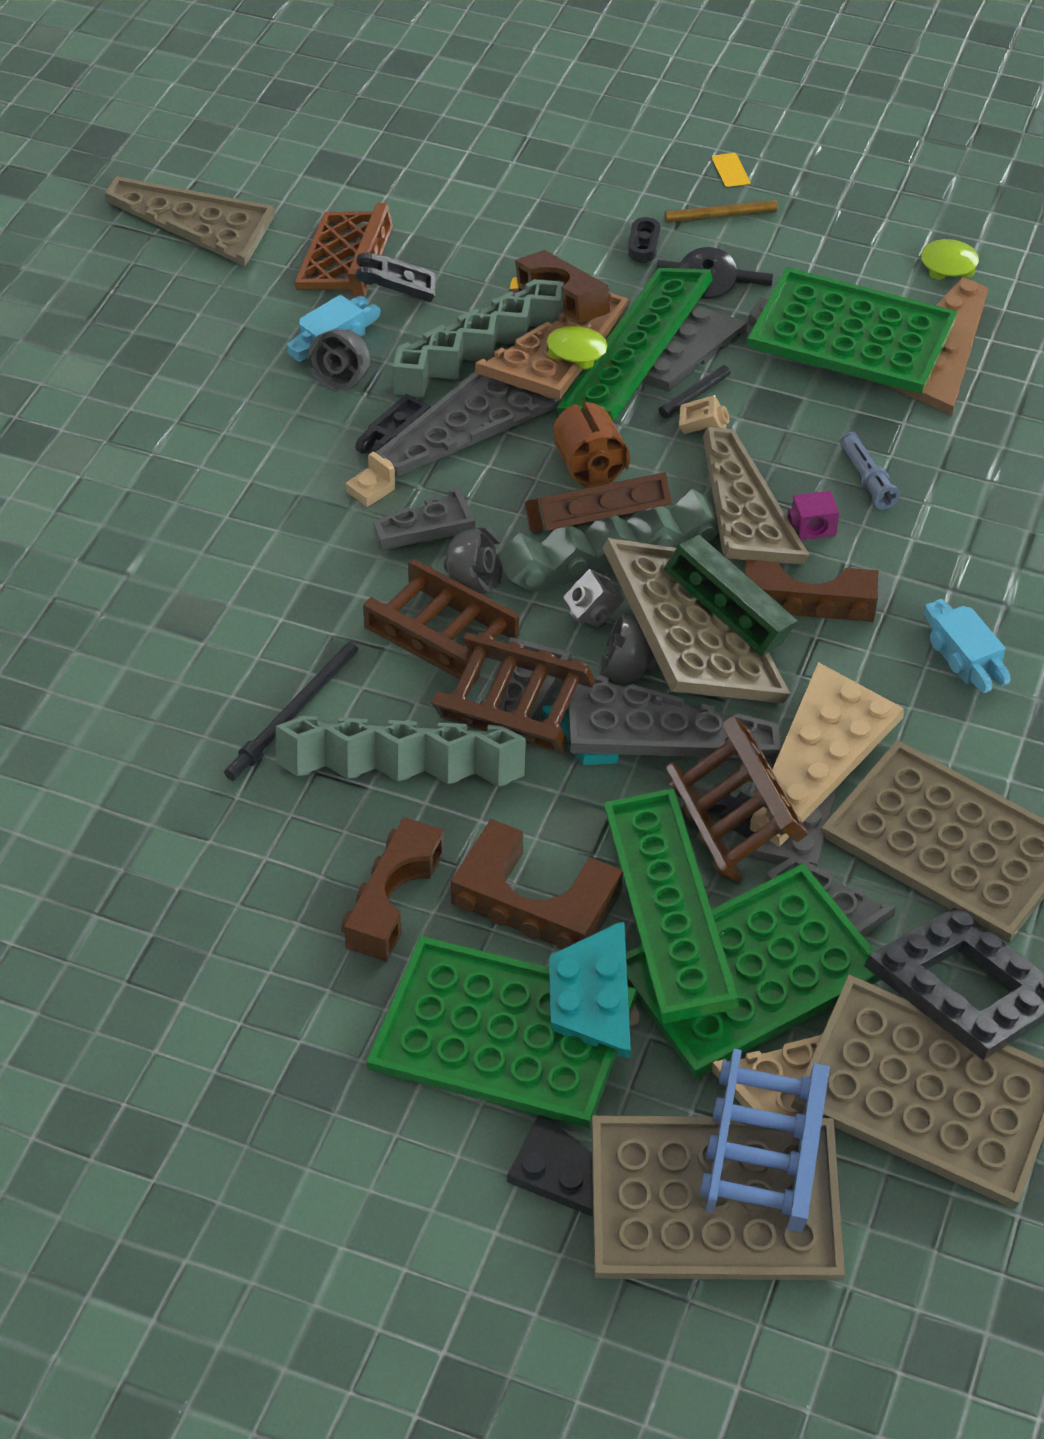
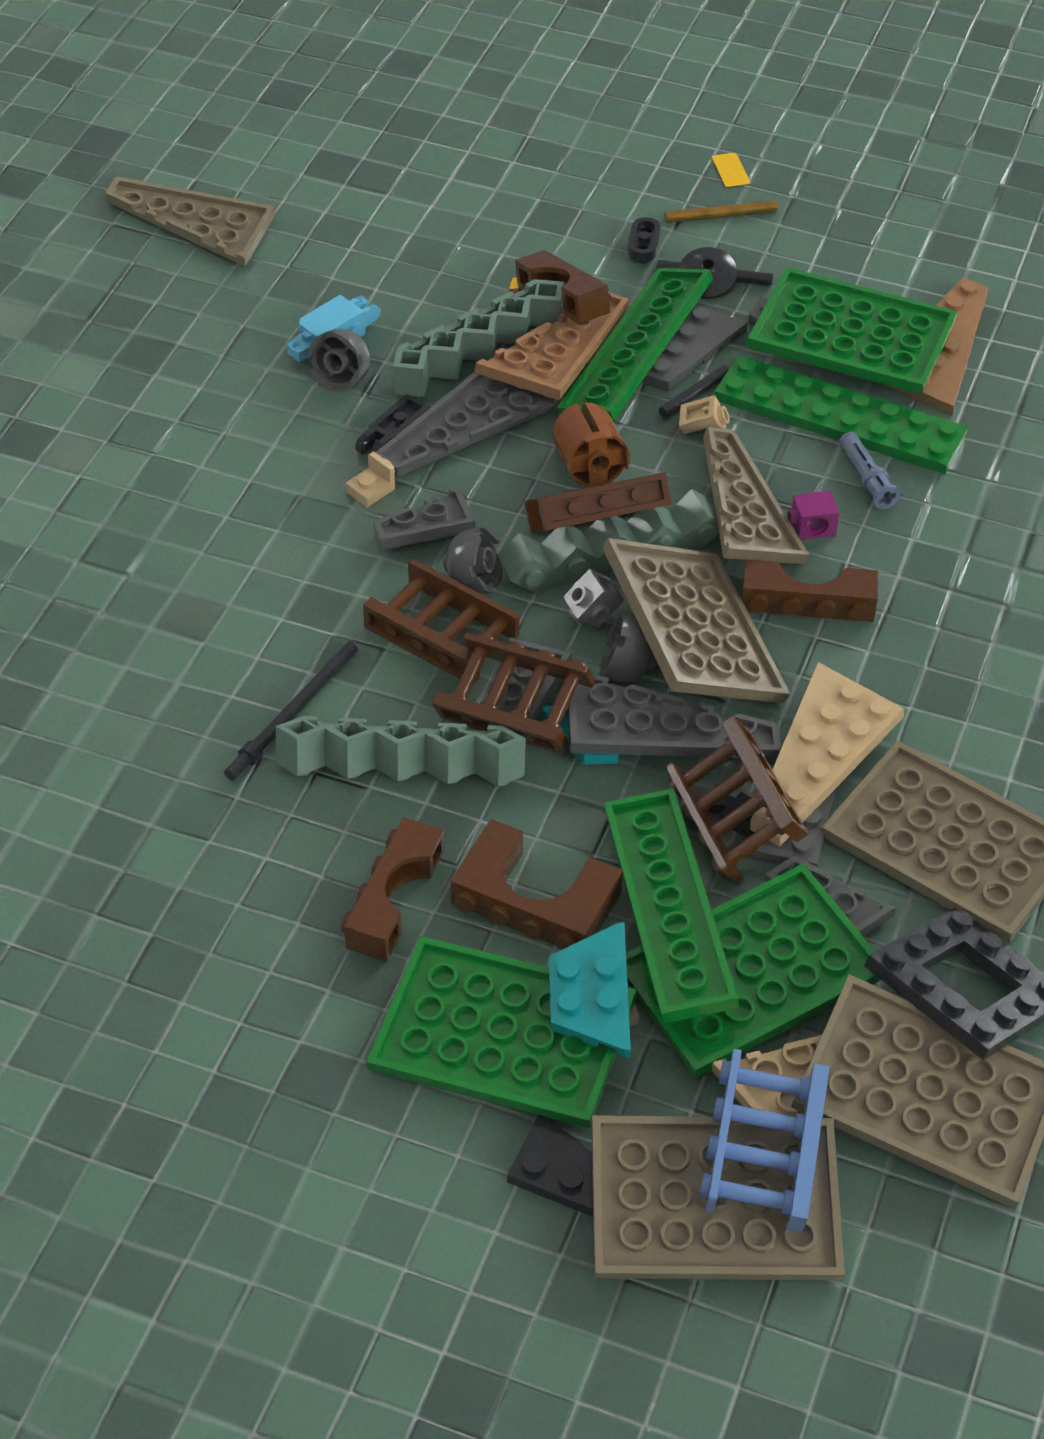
dark orange fence [294,203,393,298] -> none
black hinge [356,252,435,302] -> none
lime dish [547,326,608,369] -> none
dark green brick [663,535,798,656] -> none
lime dish [921,239,979,280] -> none
medium azure hinge [924,599,1011,693] -> none
none -> green plate [714,355,968,474]

